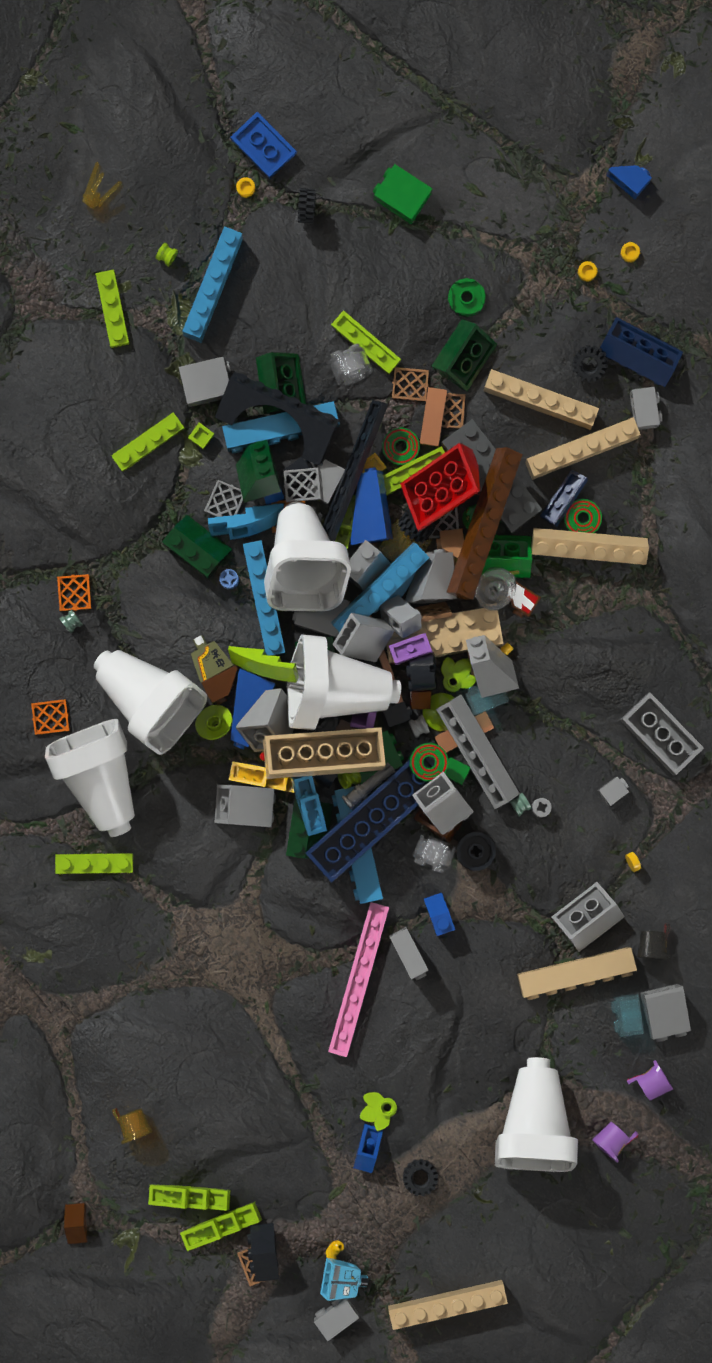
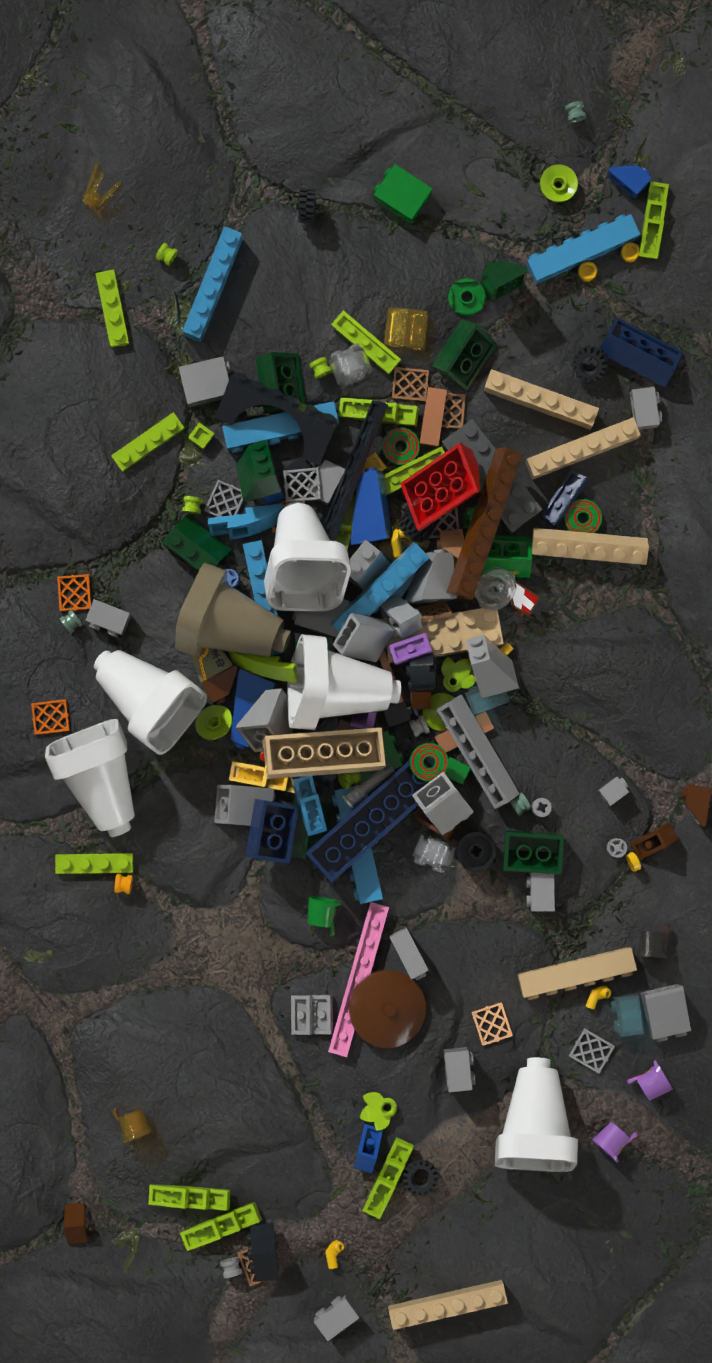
blue plate [230,112,297,179] -> none
yellow tile [236,177,255,198] -> none
medium azure torso [320,1258,368,1301] -> none
blue slope [424,893,455,936] -> none
light grey slope [552,882,625,952] -> none
light grey brick [620,693,704,775] -> none
none -> light grey brick [85,599,131,637]
none -> light orange wheel [114,874,133,894]
none -> dark tan cone [175,563,291,657]
none -> lime wheel [182,496,203,515]
none -> light grey wheel [220,1257,243,1278]
none -> dark blue brick [246,799,299,864]
none -> light grey slope [291,995,333,1035]
none -> green hat [307,896,342,936]
none -> lime wheel [309,357,333,379]
none -> lime slope [338,398,419,427]
none -> reddish brown dish [349,969,426,1048]
none -> lime slope [362,1137,414,1219]
none -> clear yellow slope [384,308,429,349]
none -> yellow arm [391,529,406,557]
none -> light grey brick [444,1047,476,1092]
none -> light nougat window [472,1002,513,1046]
none -> dark green slope [480,260,528,302]
none -> dark green slope [503,830,564,875]
none -> dark azure brick [526,214,640,285]
none -> light grey brick [526,872,555,911]
none -> lime dish [540,164,578,202]
none -> sand green wheel [565,101,587,123]
none -> light grey window [569,1028,615,1074]
none -> yellow arm [586,986,611,1010]
none -> light grey wheel [607,838,627,858]
none -> reddish brown slope [630,822,679,860]
none -> lime slope [639,181,669,259]
none -> reddish brown slope [681,784,712,826]

